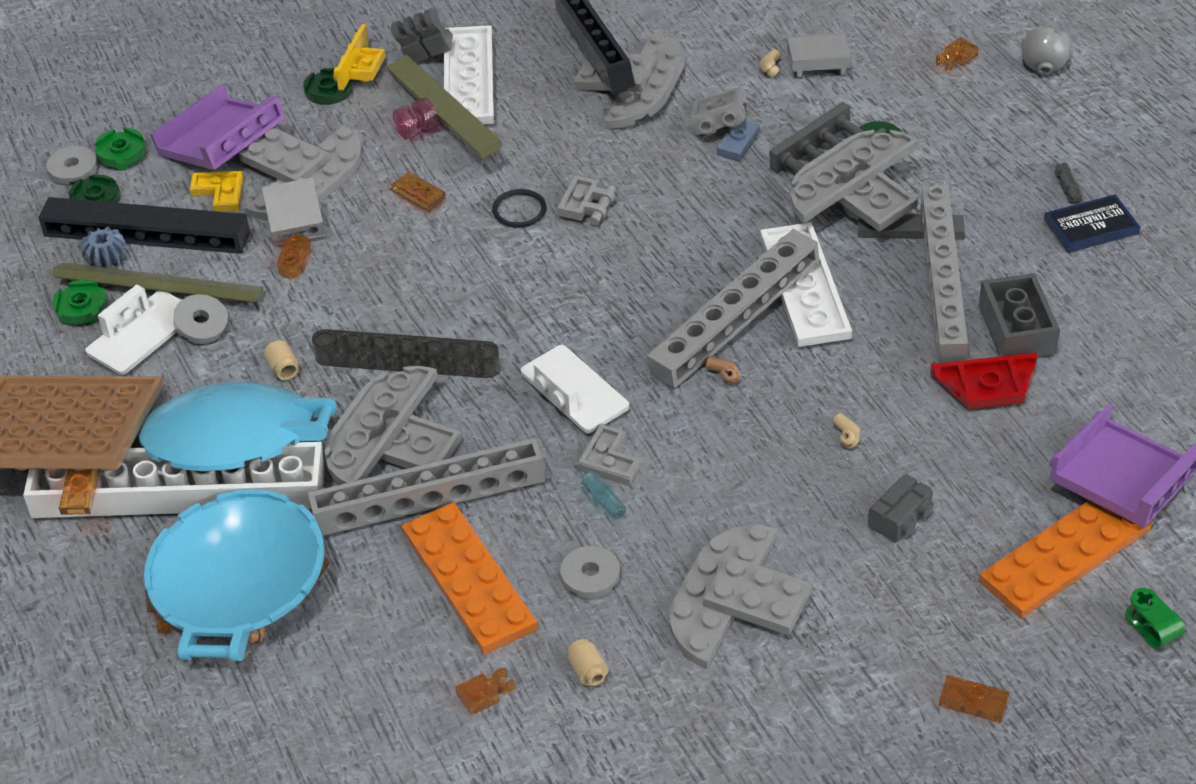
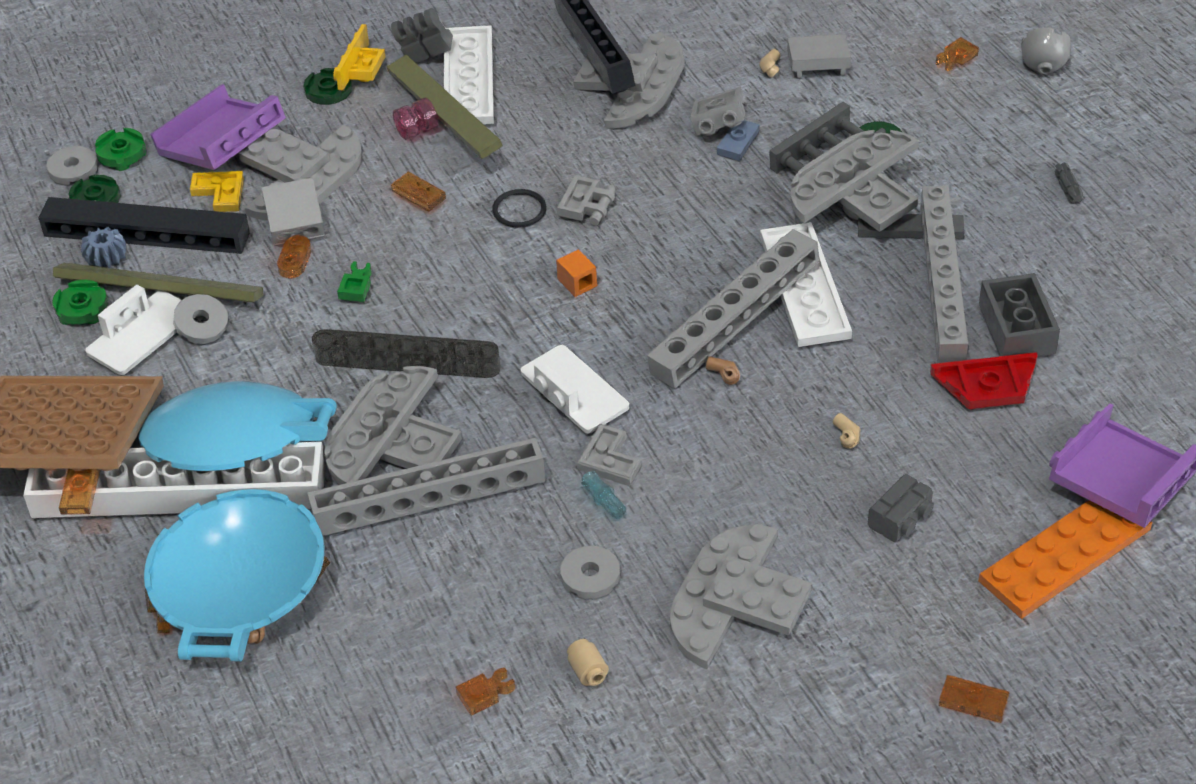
tan brick [263,340,298,380] -> none
orange plate [401,502,538,655] -> none
tile [1044,194,1140,253] -> none
green piece [1125,588,1185,649] -> none
none -> green plate [337,261,372,302]
none -> orange brick [556,249,597,297]

